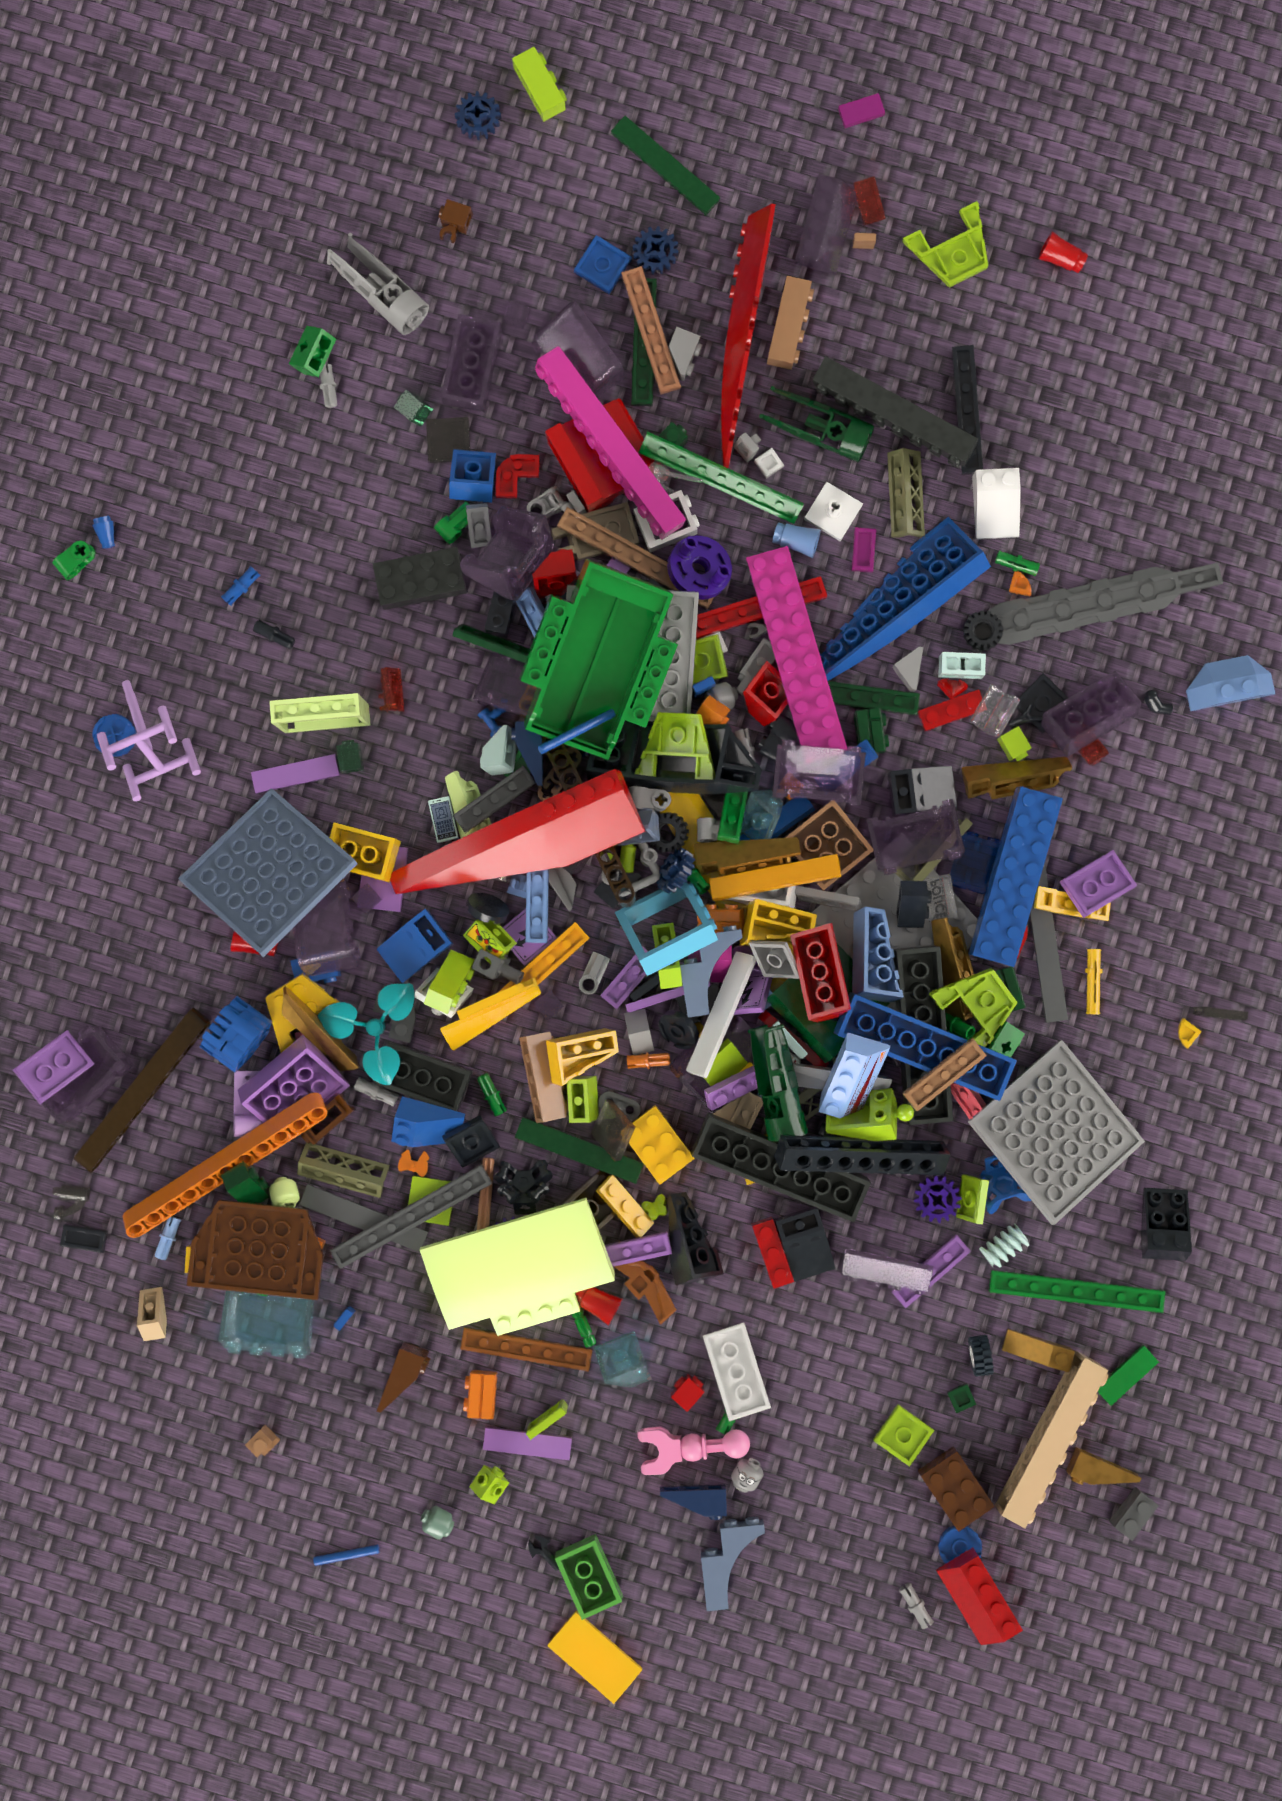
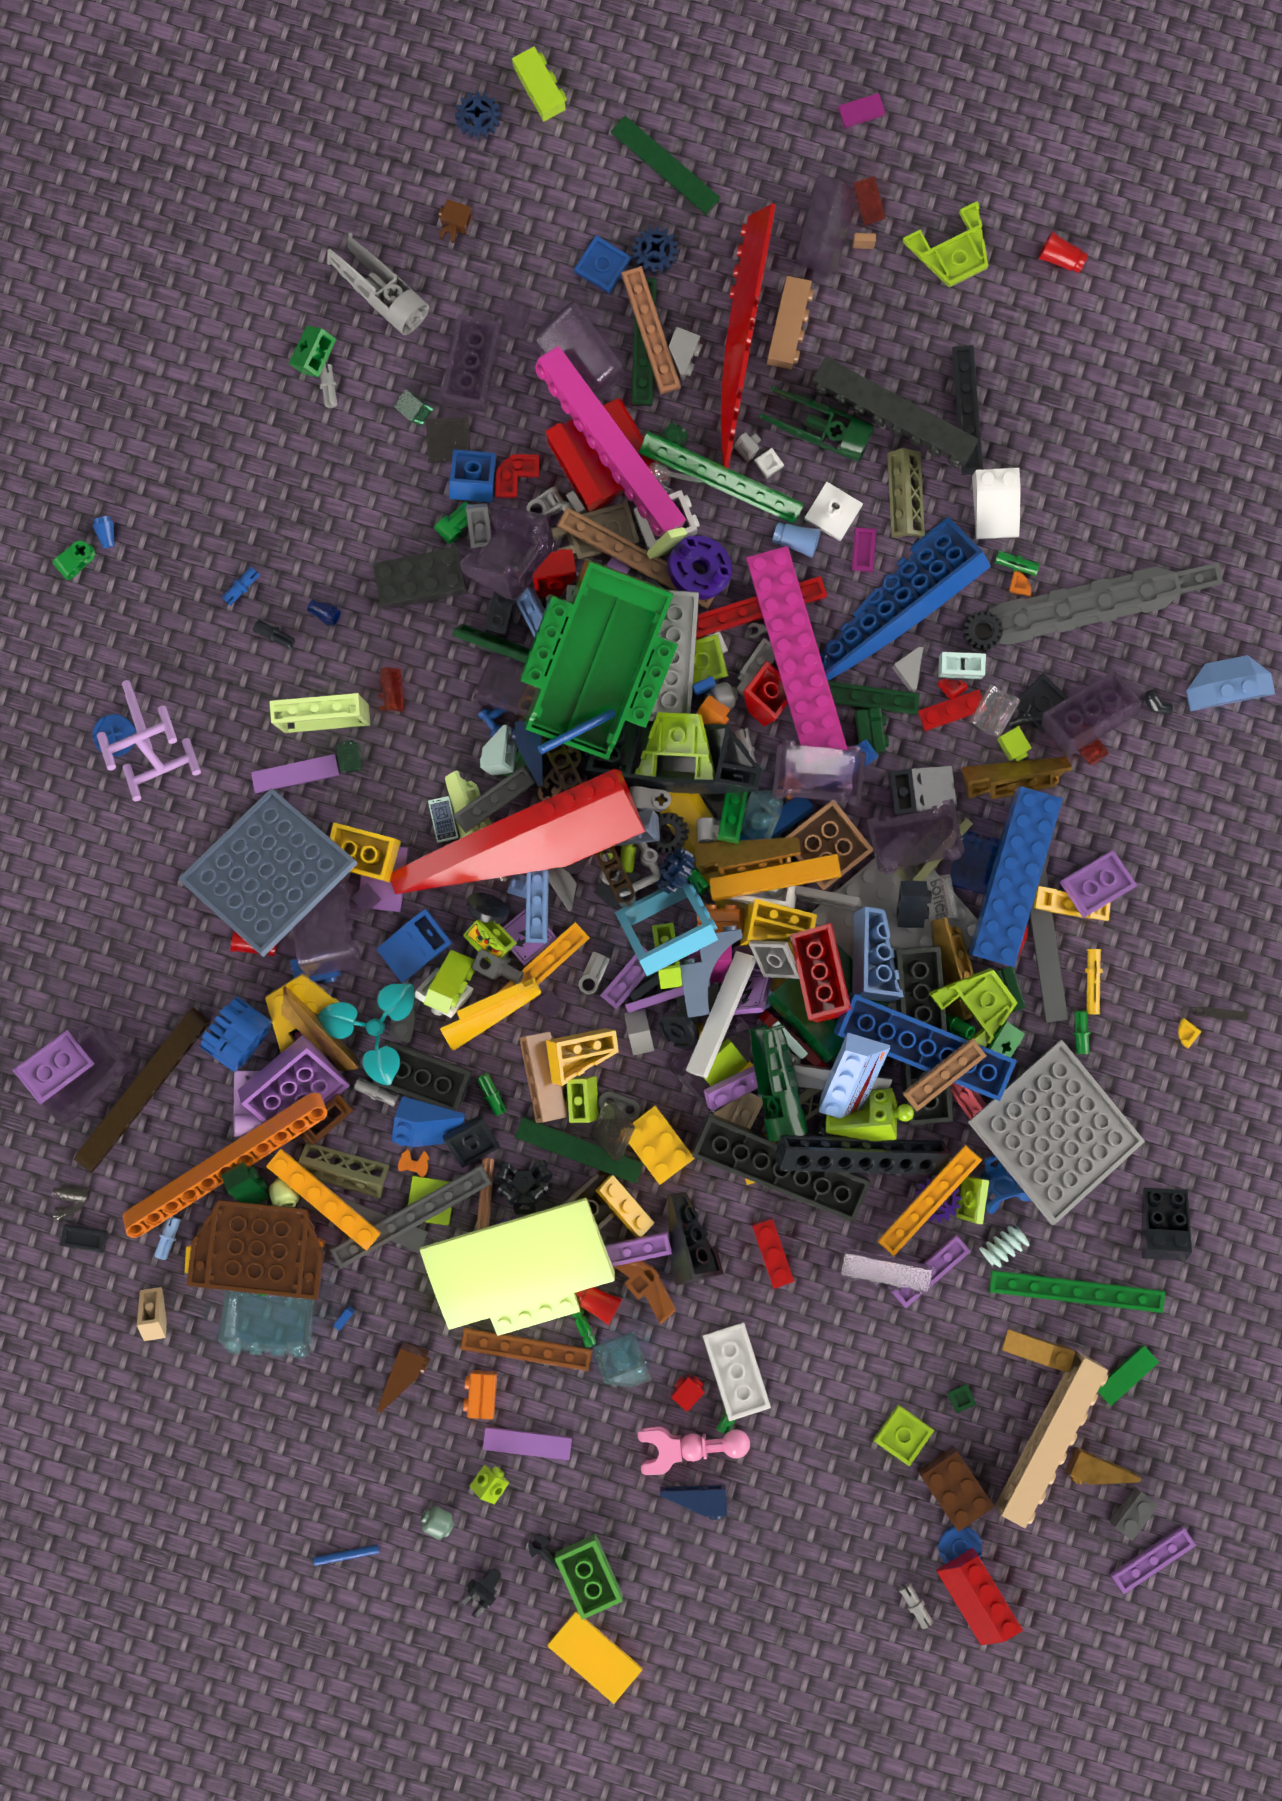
medium nougat brick [245,1424,280,1457] -> none
lime tile [526,1399,568,1440] -> none
orange axle [627,1052,670,1069] -> none
lime piece [641,1194,668,1220] -> none
sand blue arch [701,1517,765,1611] -> none
light grey head [731,1458,764,1493] -> none
black brick [758,714,798,765] -> none
black slope [774,1206,836,1282] -> none
black wheel [968,1335,994,1377] -> none
none -> light orange plate [266,1149,381,1251]
none -> clear blue cone [307,600,341,626]
none -> black hinge [458,1568,502,1618]
none -> yellowish green tile [647,527,687,559]
none -> light orange tile [877,1144,982,1256]
none -> green axle [1073,1011,1091,1054]
none -> medium lavender tile [1110,1525,1196,1594]

